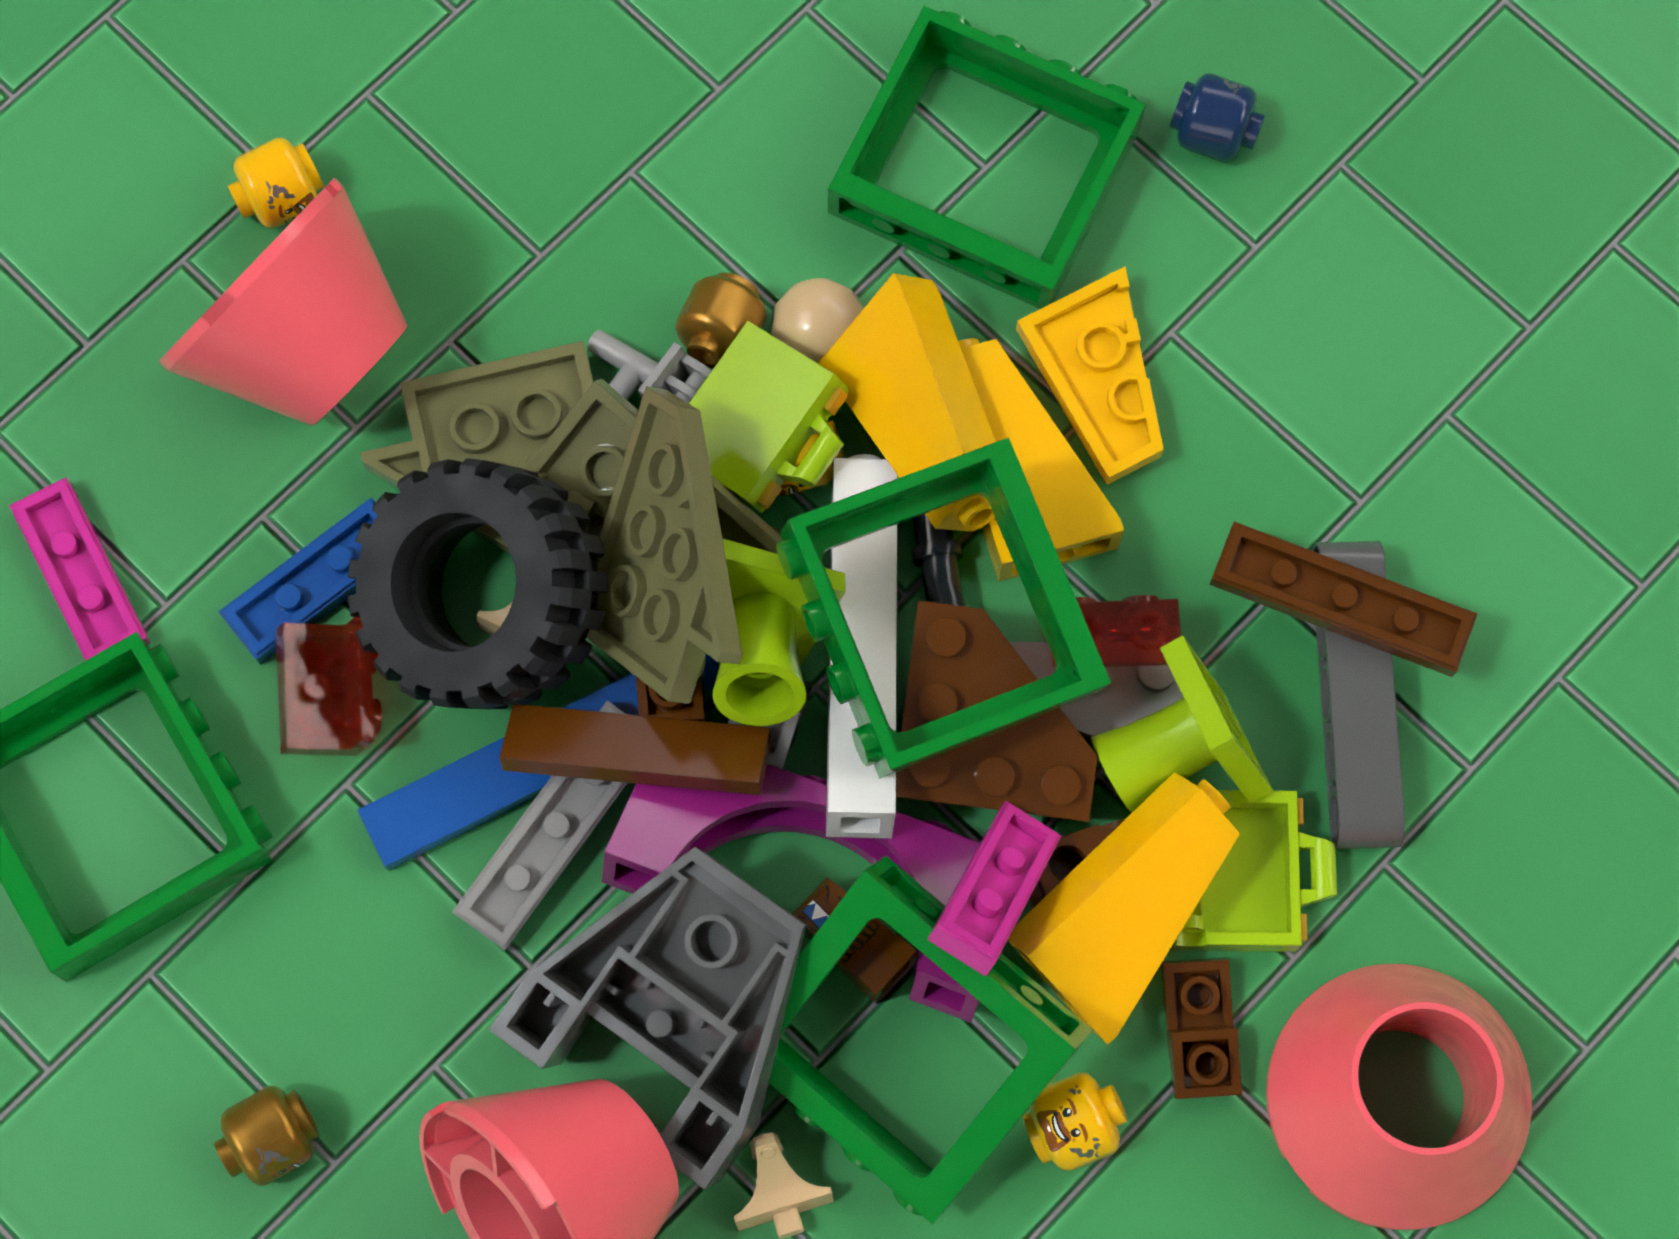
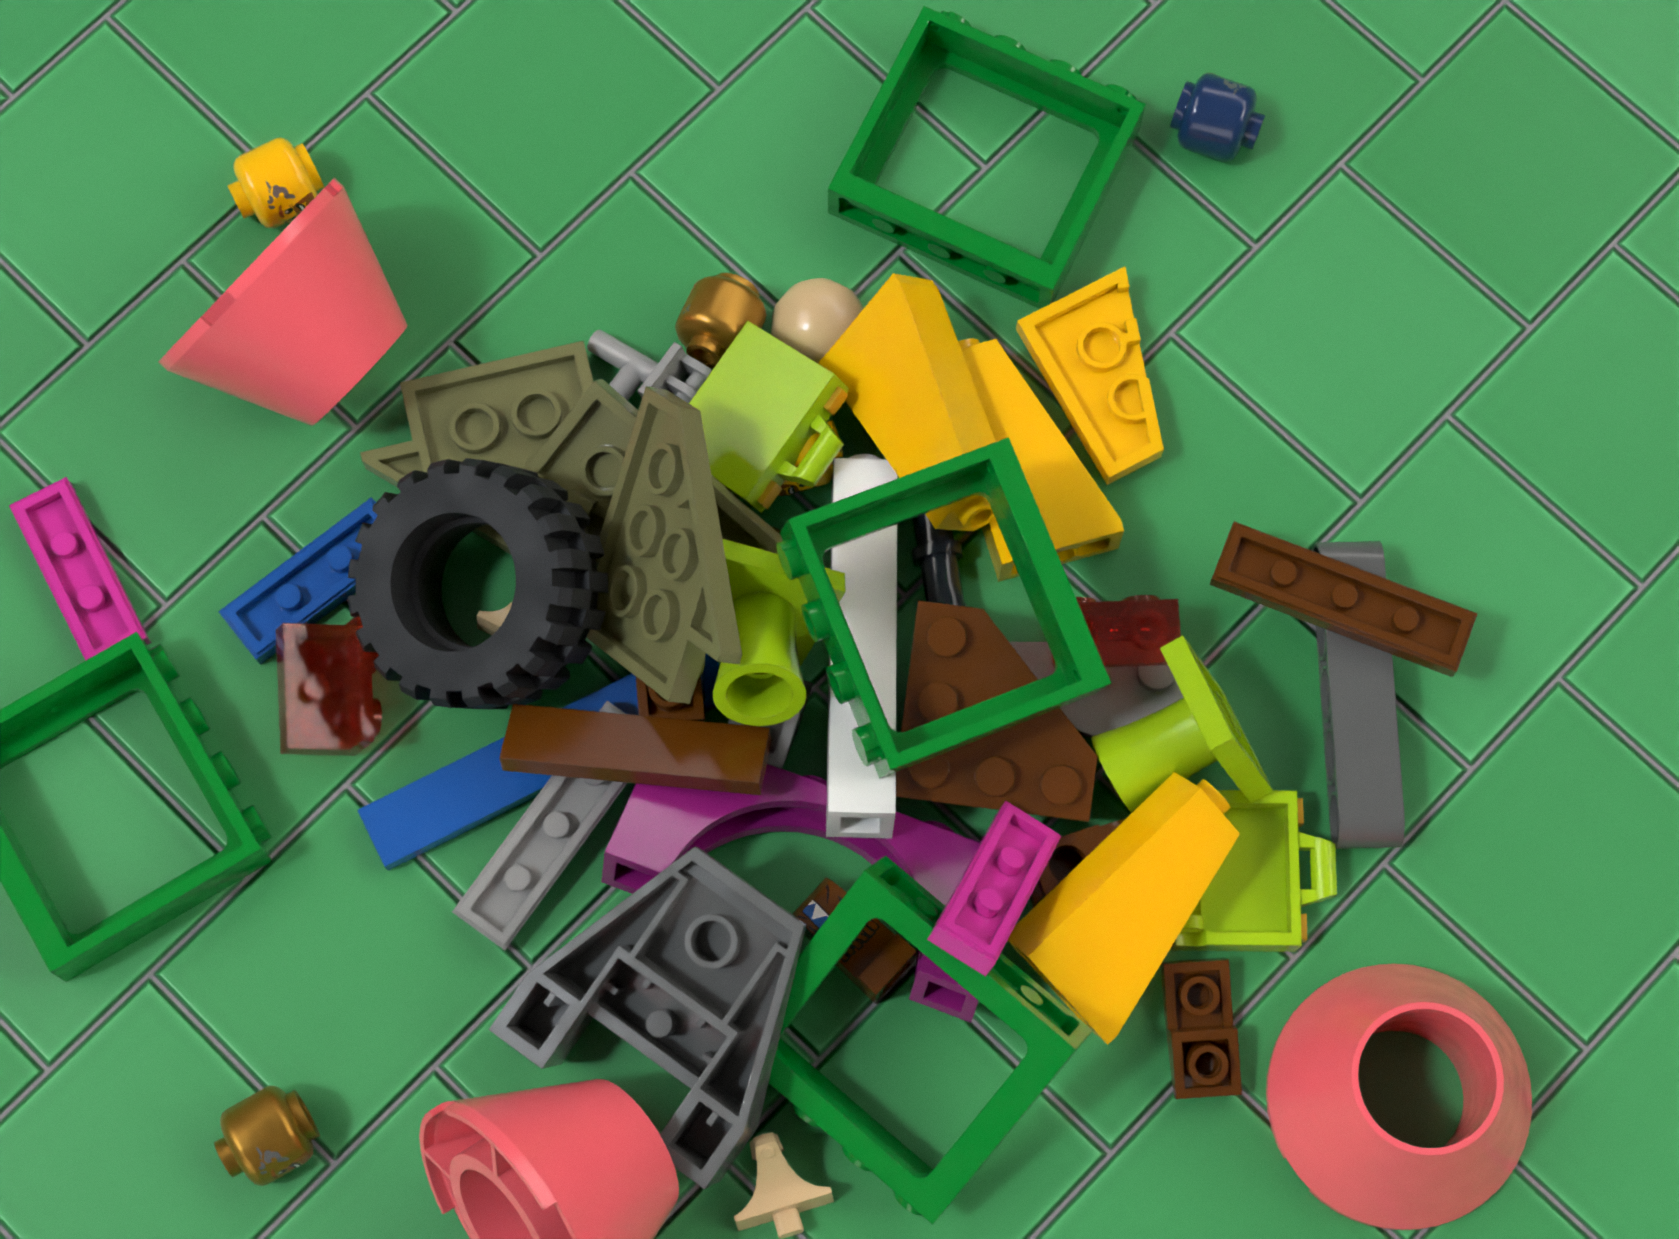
yellow head [1023,1072,1128,1172] -> none

